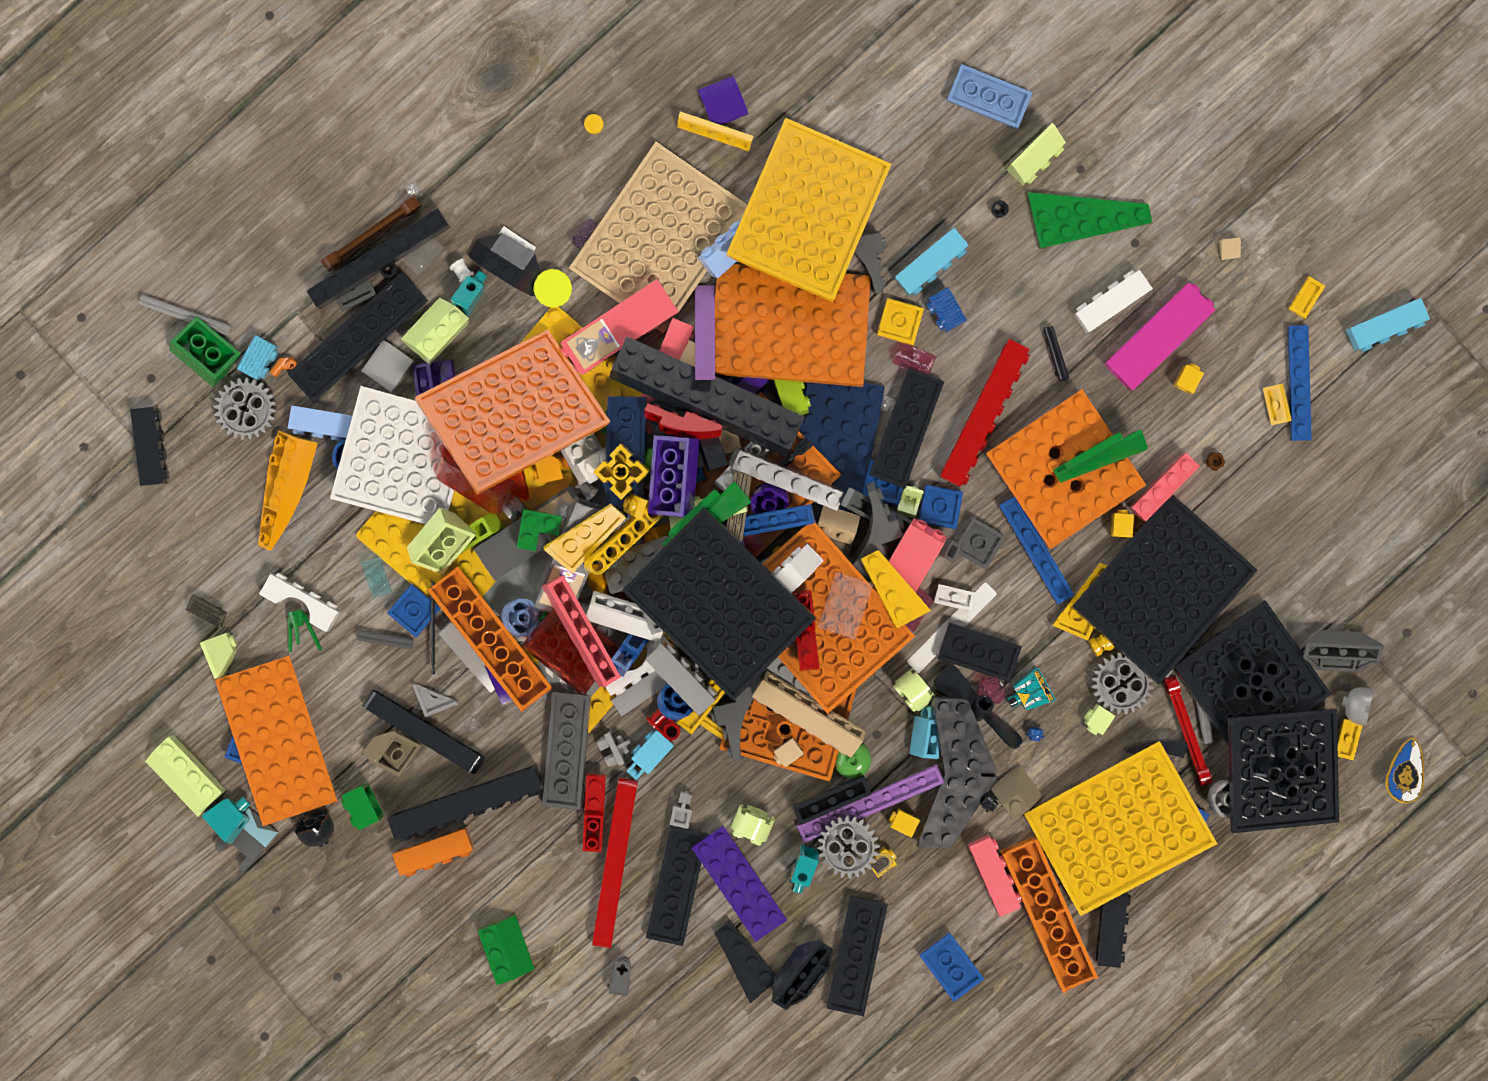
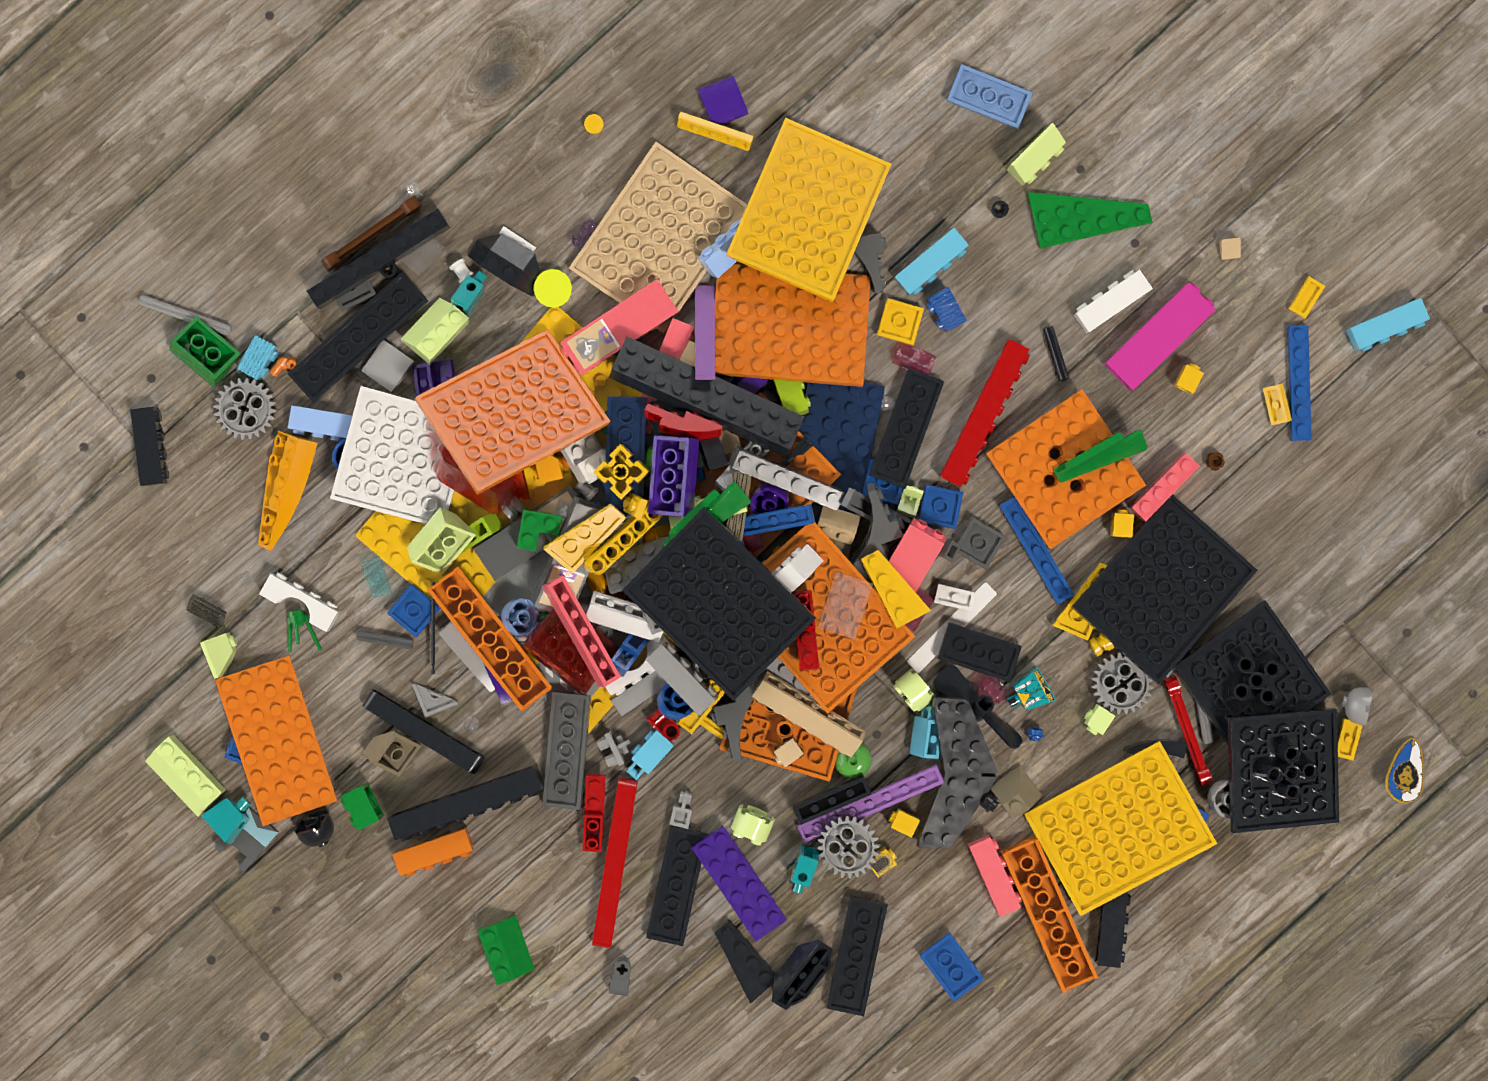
dark grey wedge [1303,630,1384,672] -> none

